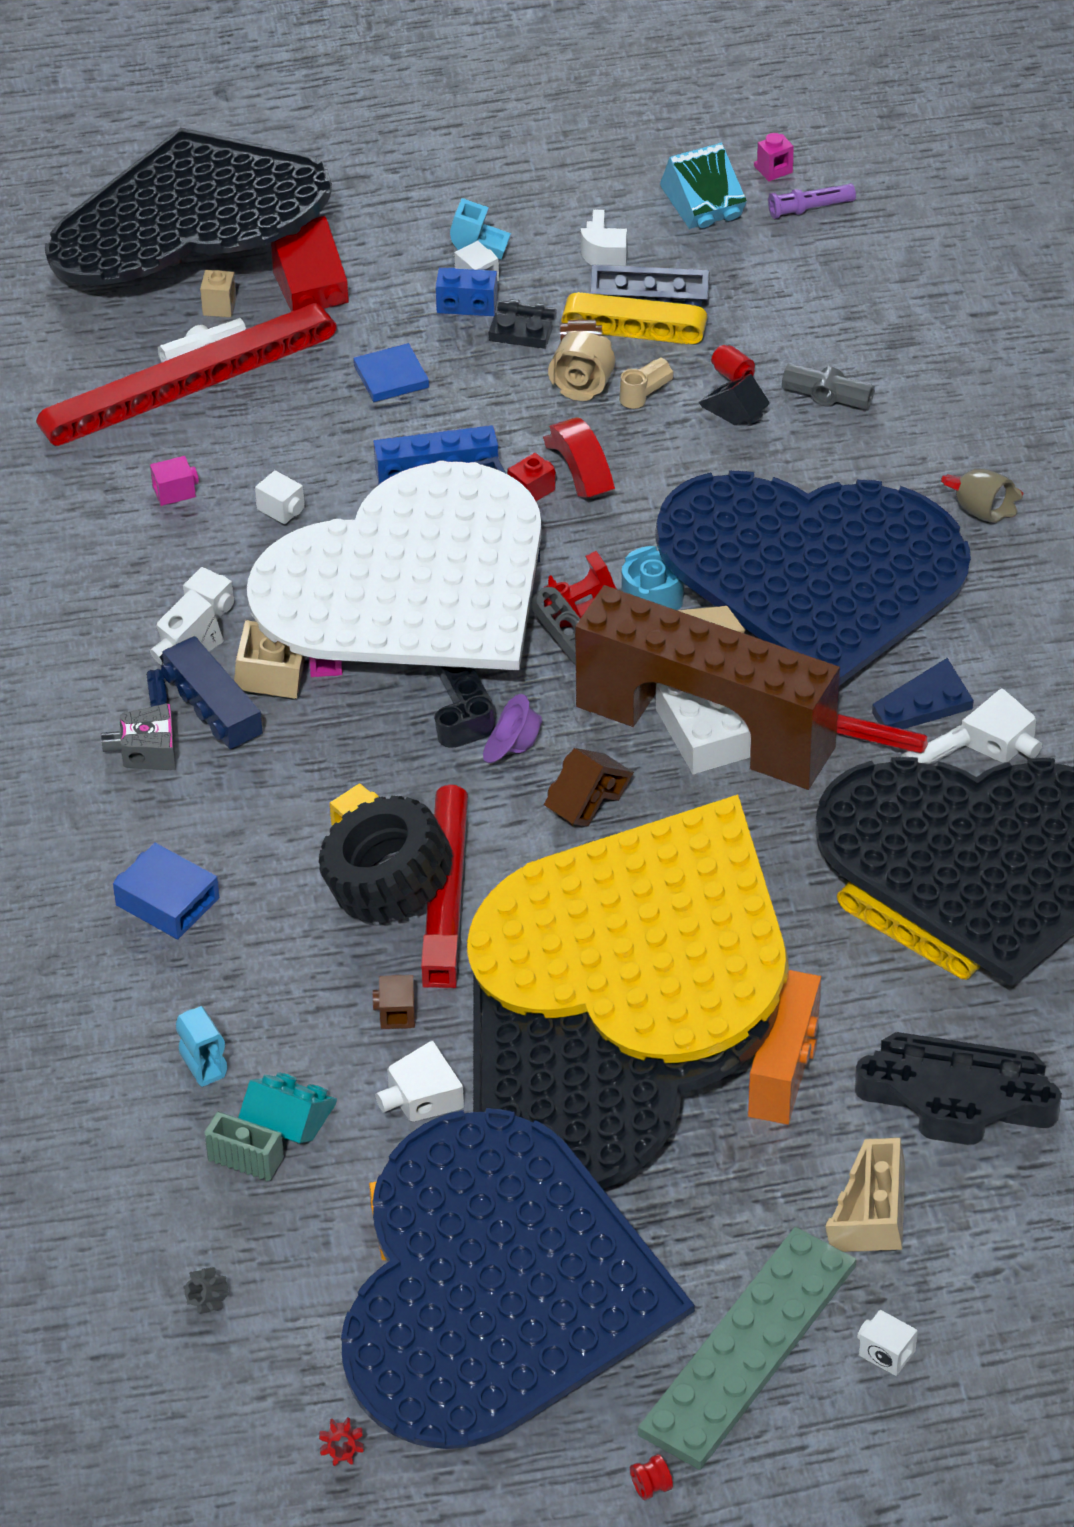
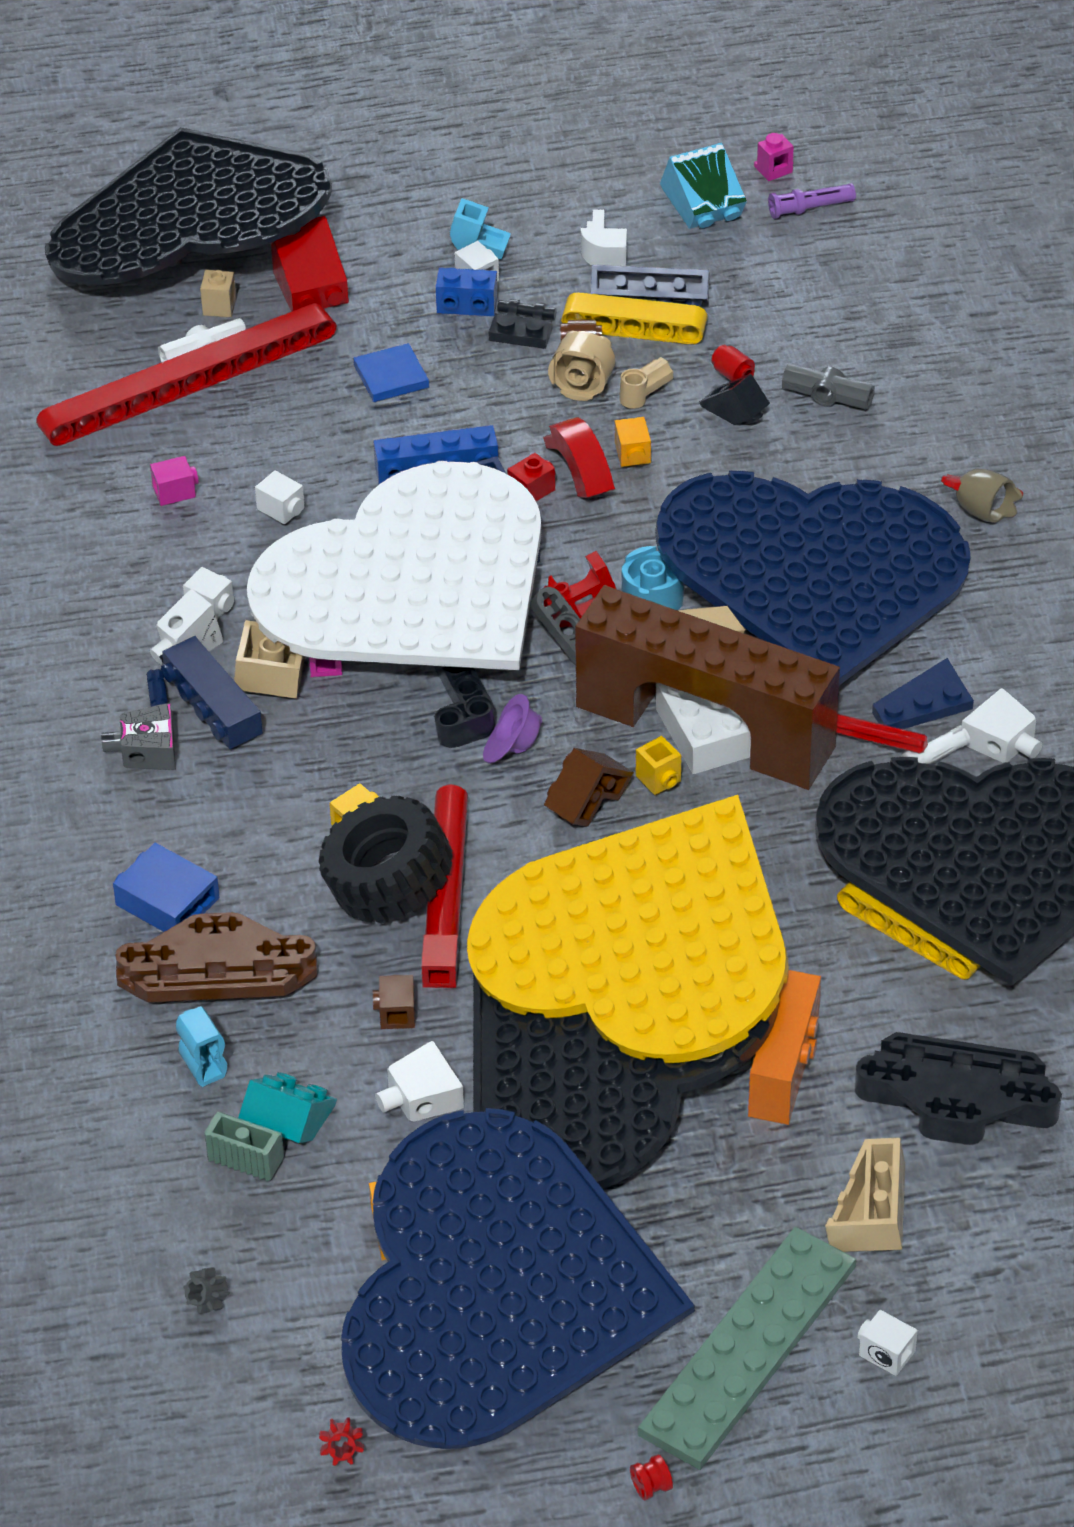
none -> reddish brown connector [115,912,317,1002]
none -> light orange brick [615,417,651,467]
none -> yellow brick [636,736,681,795]

